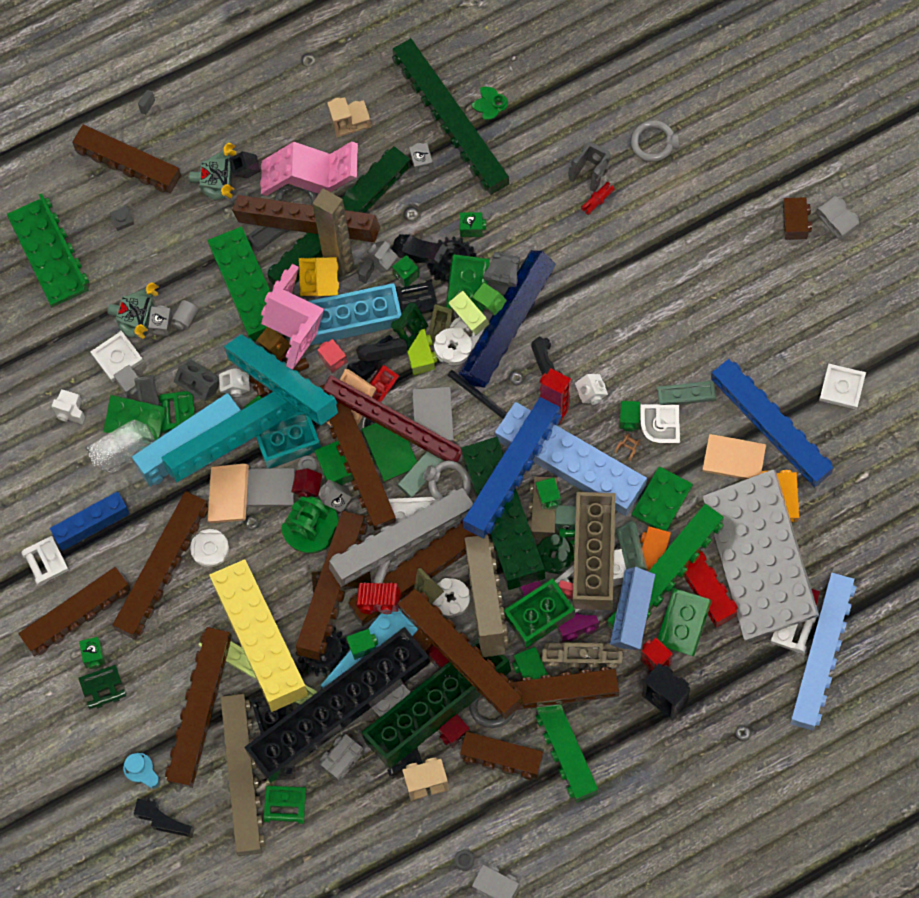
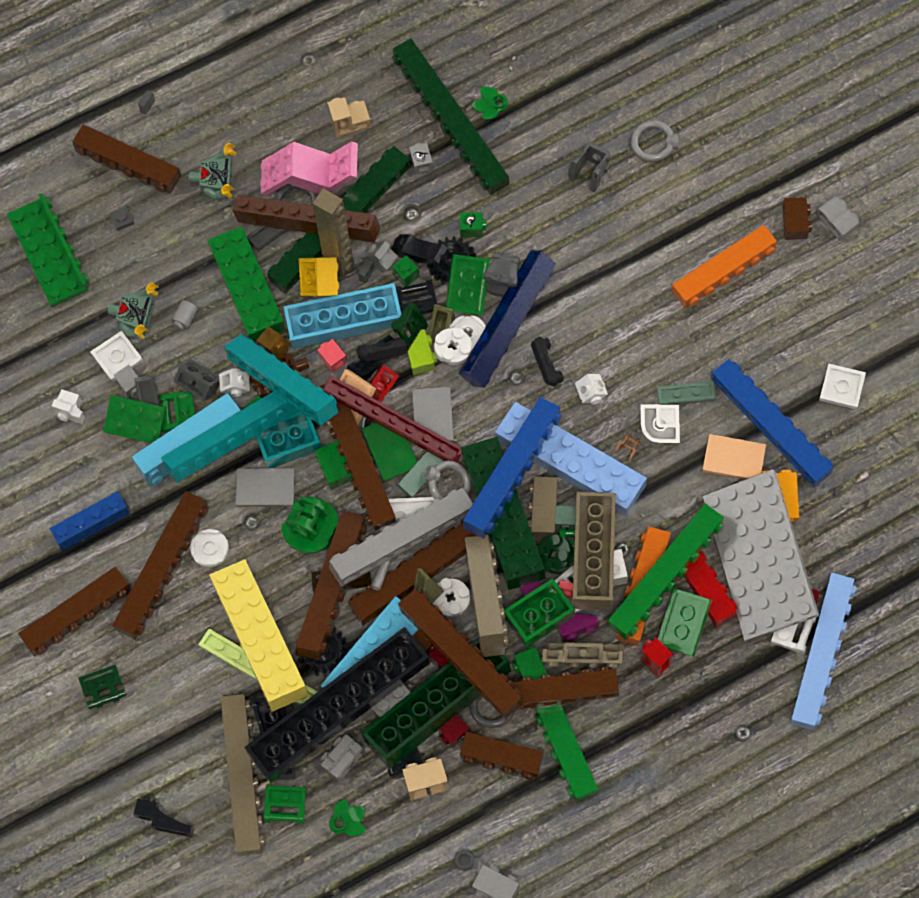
white plate [21,536,69,586] -> none
green brick [79,637,105,669] -> none
clear brick [85,420,155,473] -> none
medium azure piece [123,753,160,789] -> none
light grey brick [148,305,173,336] -> none
reddish brown brick [165,627,232,788] -> none
light nougat tile [208,464,249,523] -> none
black brick [229,151,260,179] -> none
bright pink bracket [261,264,324,369] -> none
dark red brick [291,468,322,498] -> none
light grey tile [298,456,318,472] -> none
light grey brick [318,479,352,512] -> none
green brick [346,629,378,660] -> none
red brick [356,583,401,615] -> none
black piece [447,370,507,419] -> none
yellowish green brick [449,291,490,336] -> none
bright green brick [472,283,507,315] -> none
green brick [536,477,561,510] -> none
red brick [539,368,571,425] -> none
red pin [581,182,615,215] -> none
medium blue brick [610,567,655,650] -> none
sand green tile [616,521,647,570] -> none
green brick [620,401,640,432] -> none
green plate [631,466,693,531] -> none
black brick [642,663,690,721] -> none
none -> green plate [329,799,366,837]
none -> orange brick [672,225,777,308]

